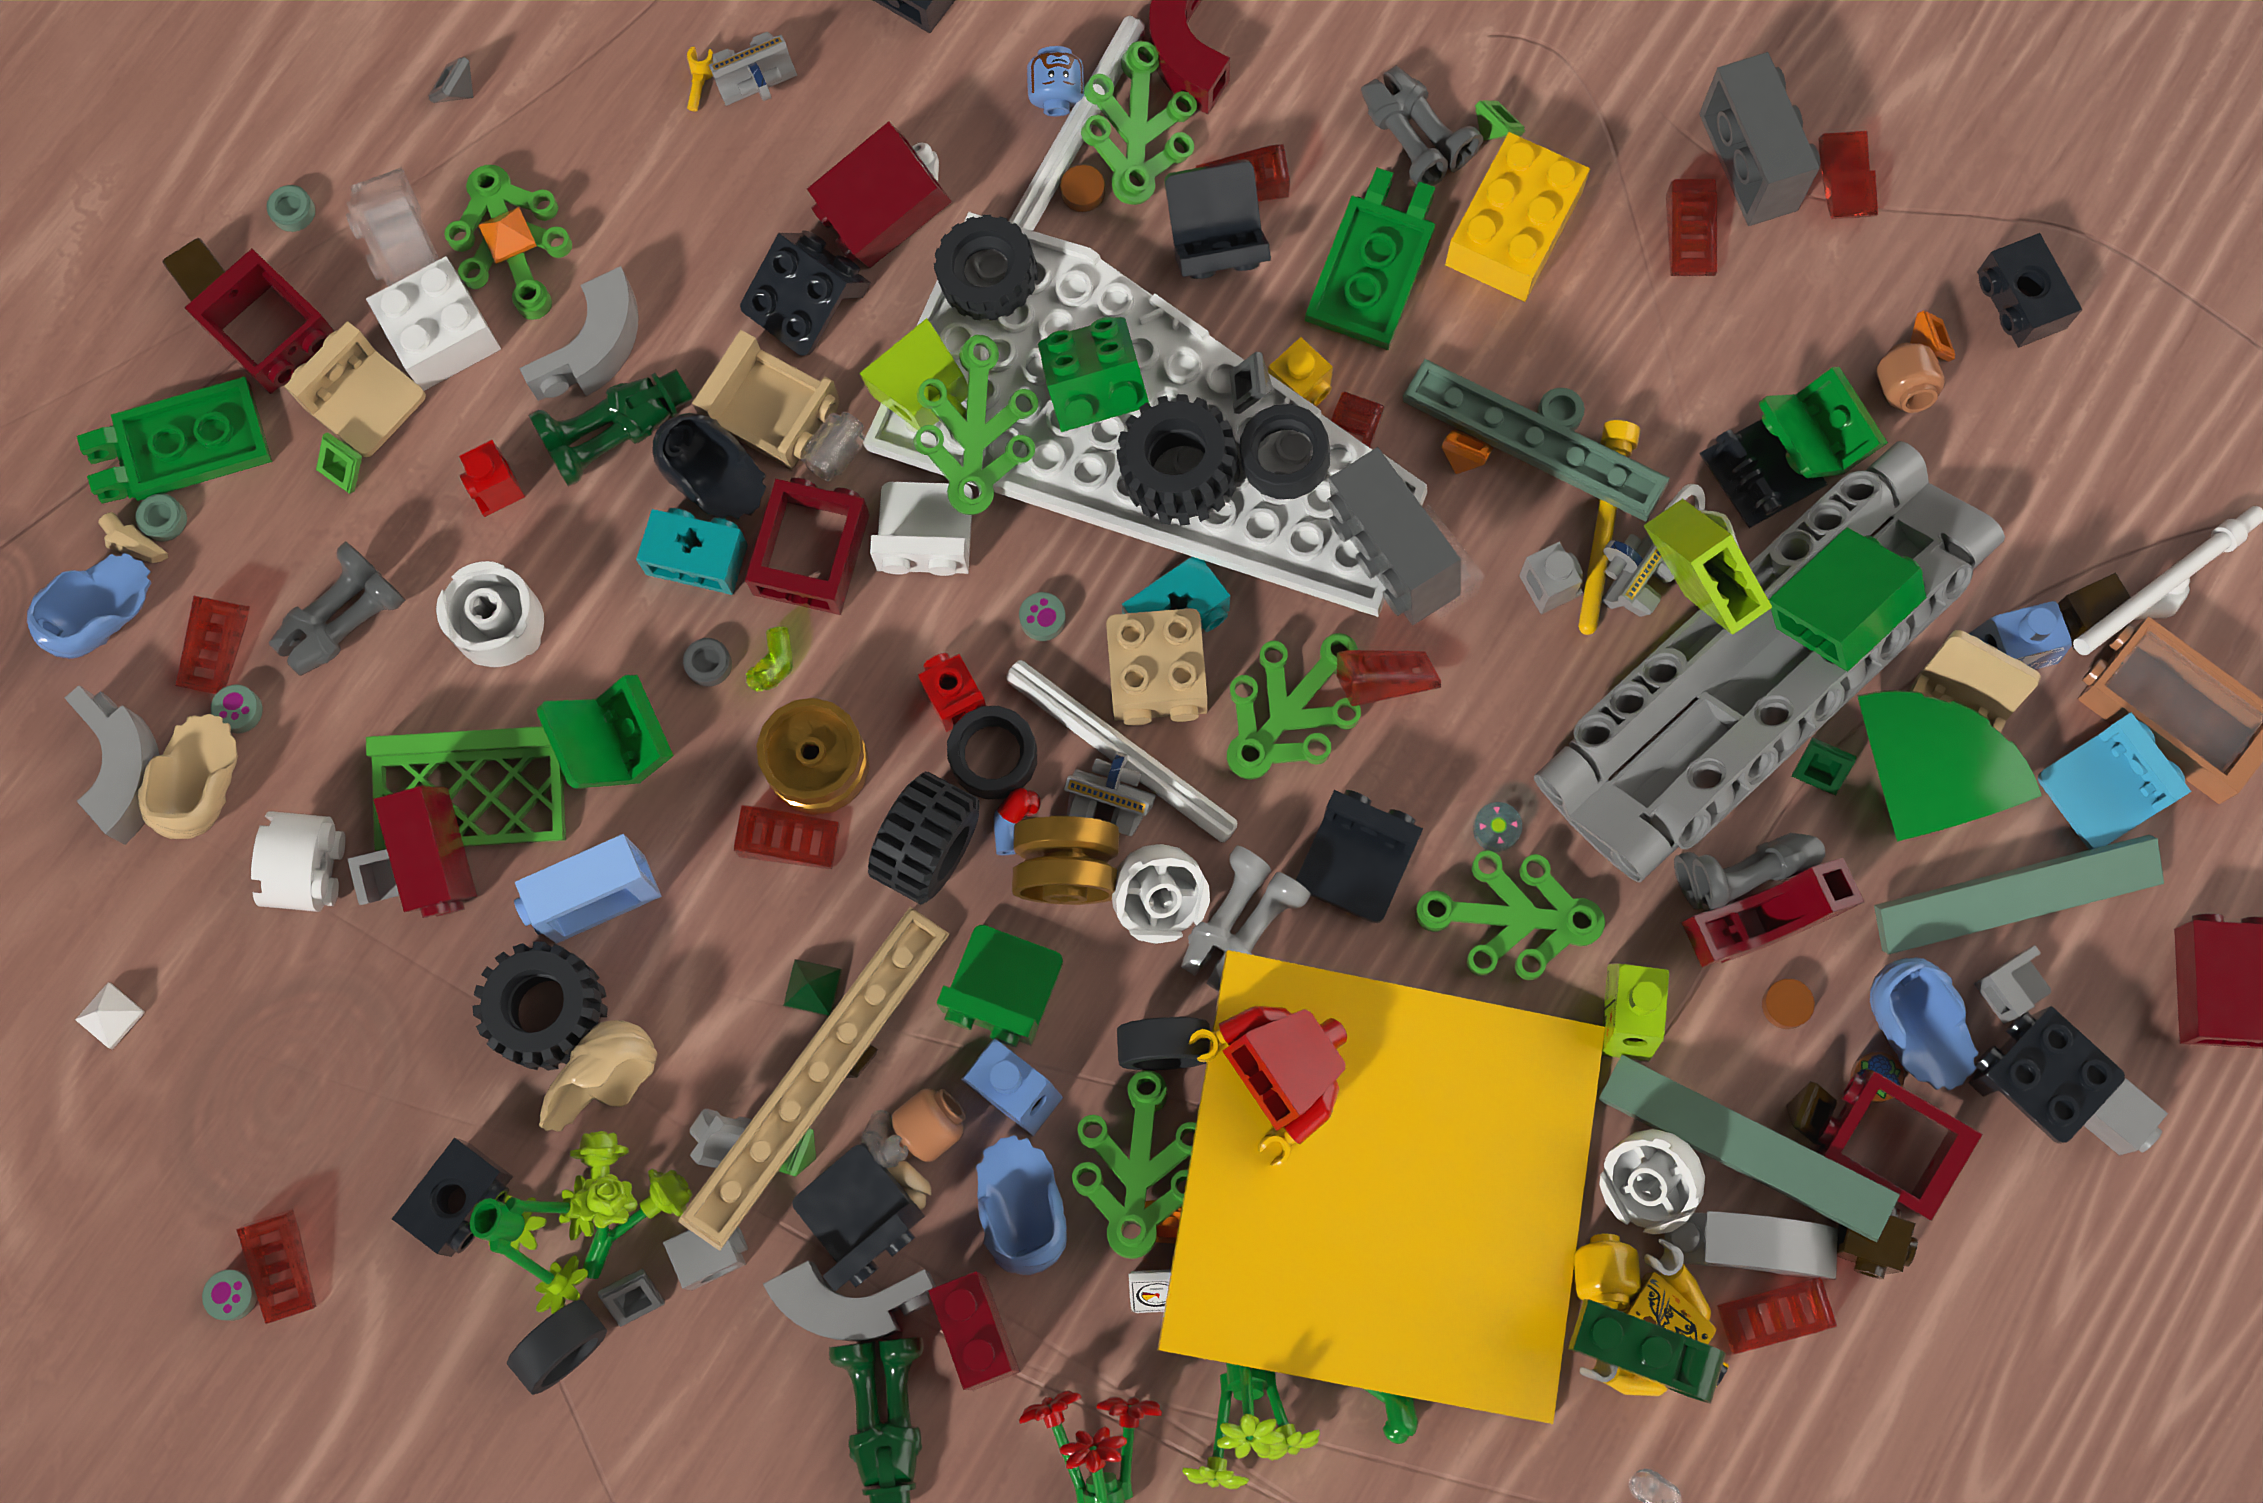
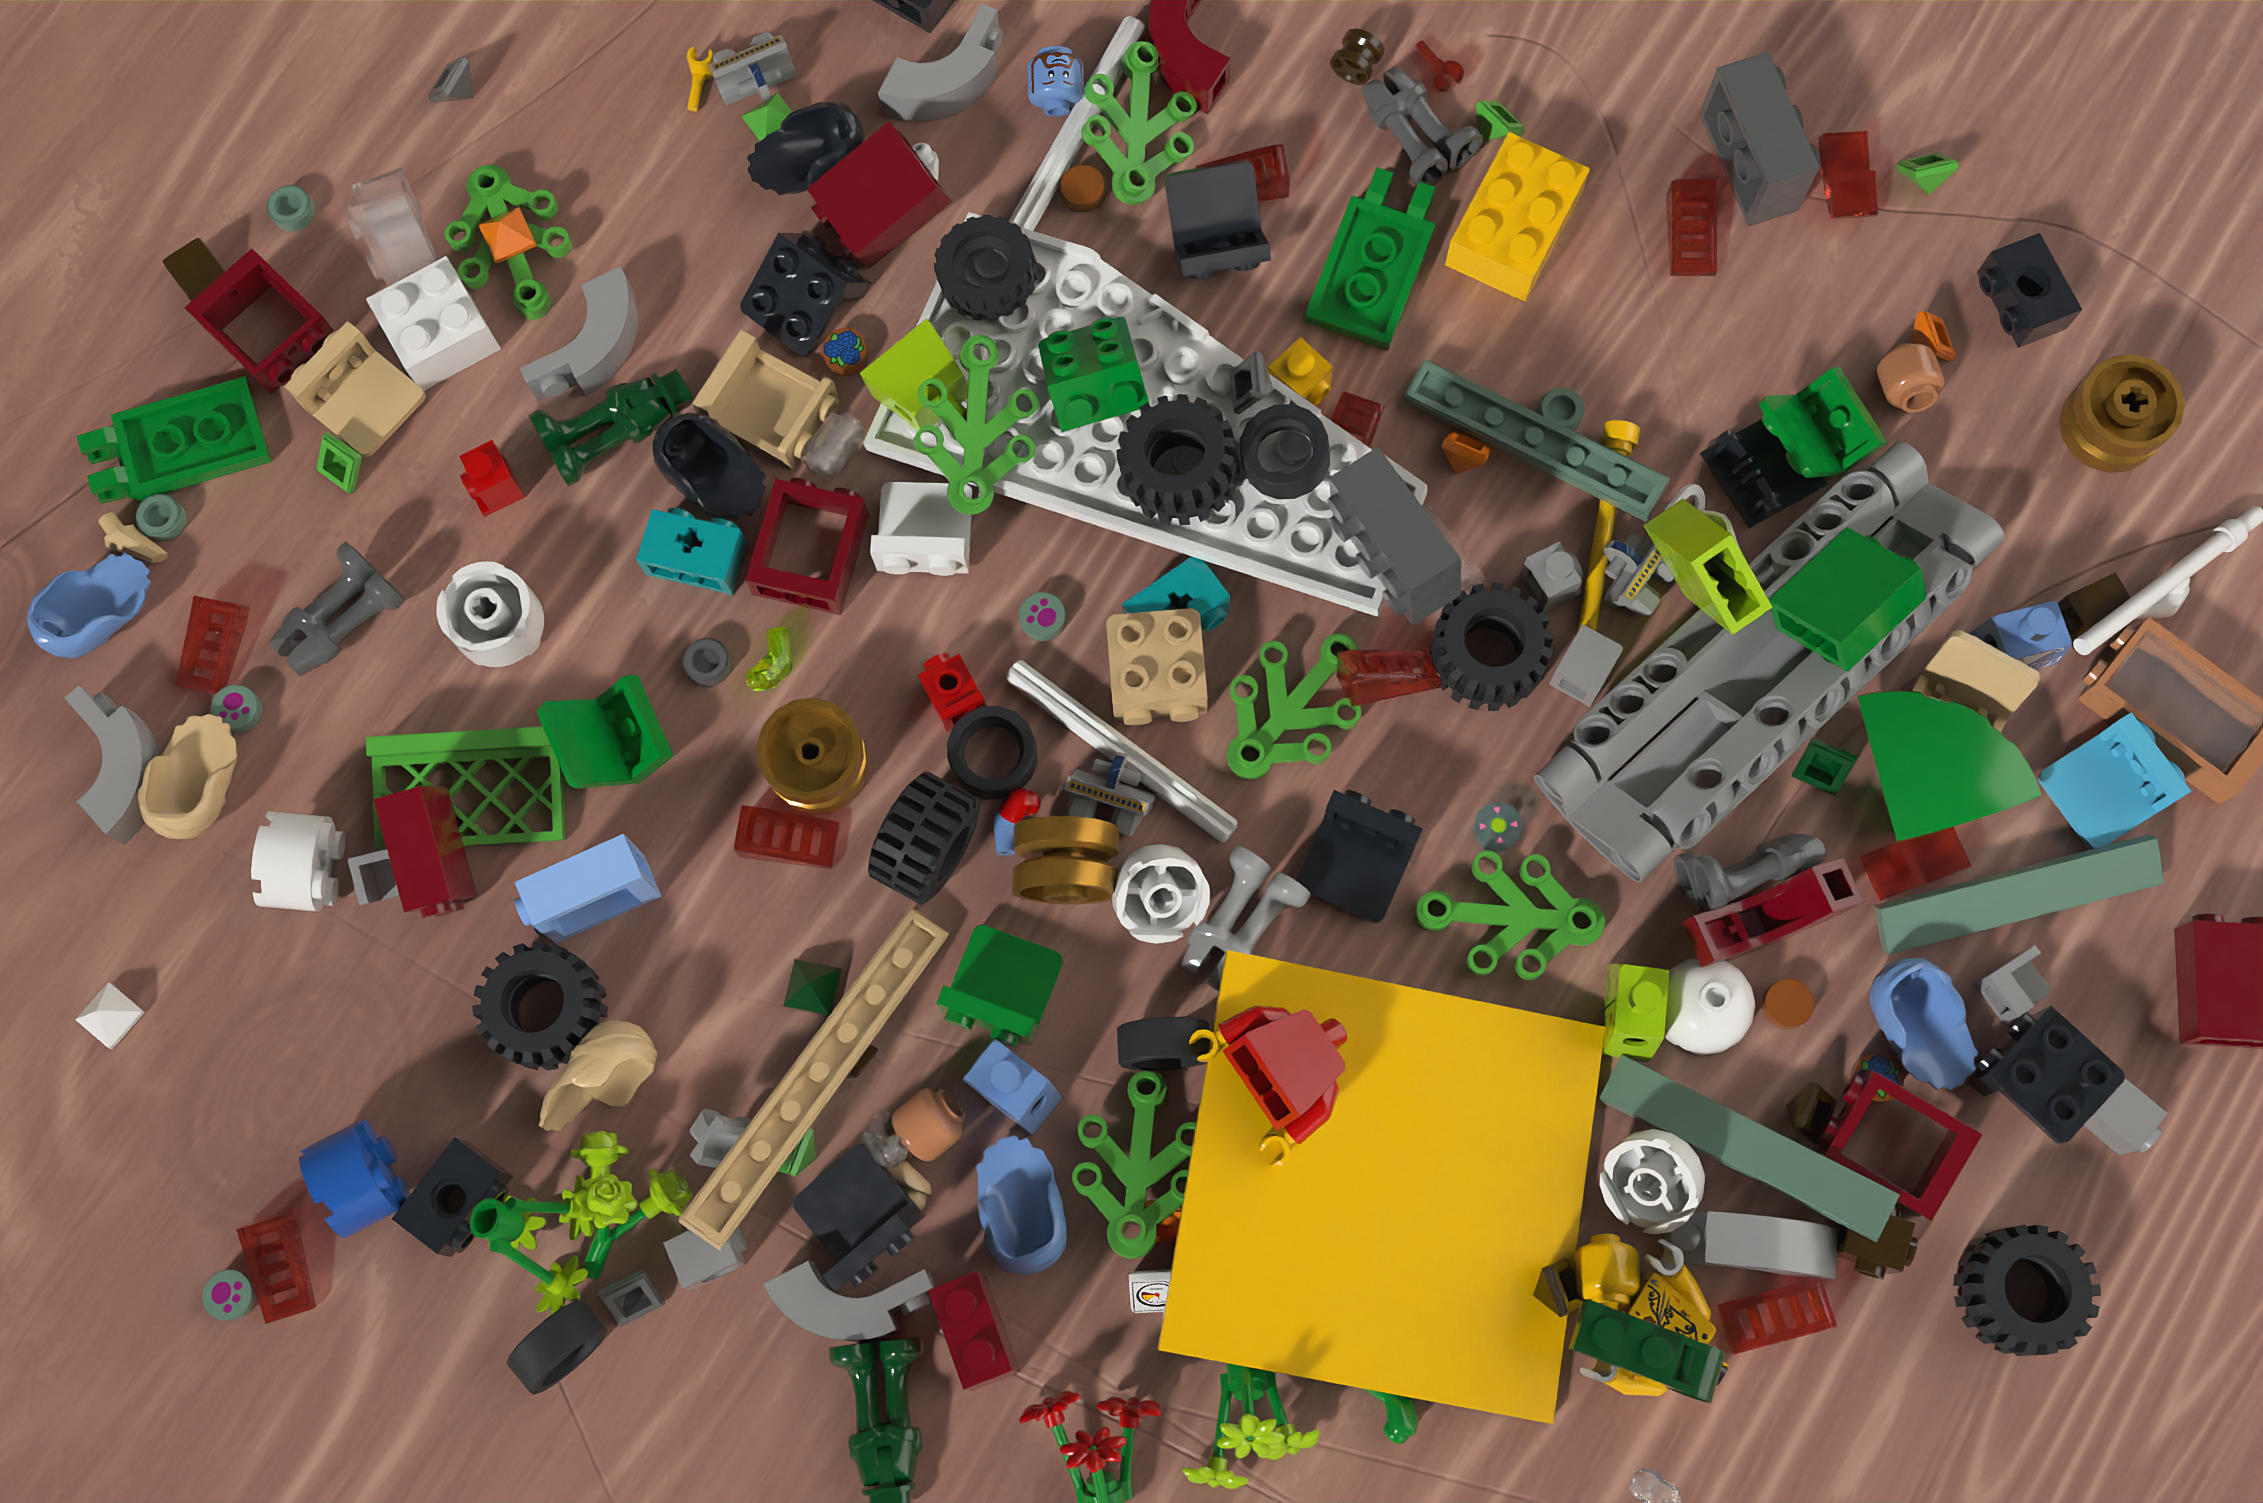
none -> blue brick [299,1119,410,1238]
none -> bright green slope [741,93,792,141]
none -> black hair [747,101,865,195]
none -> tile [822,328,868,376]
none -> light grey arch [878,4,1003,122]
none -> dark brown wheel [1330,28,1385,85]
none -> clear red hand [1415,40,1464,92]
none -> black tyre [1429,582,1554,711]
none -> dark brown slope [1533,1256,1583,1317]
none -> light grey panel [1549,624,1623,707]
none -> white cylinder [1664,958,1755,1056]
none -> clear red slope [1859,827,1972,902]
none -> bright green slope [1896,152,1958,195]
none -> black tyre [1953,1224,2101,1356]
none -> pearl gold wheel [2059,354,2185,473]

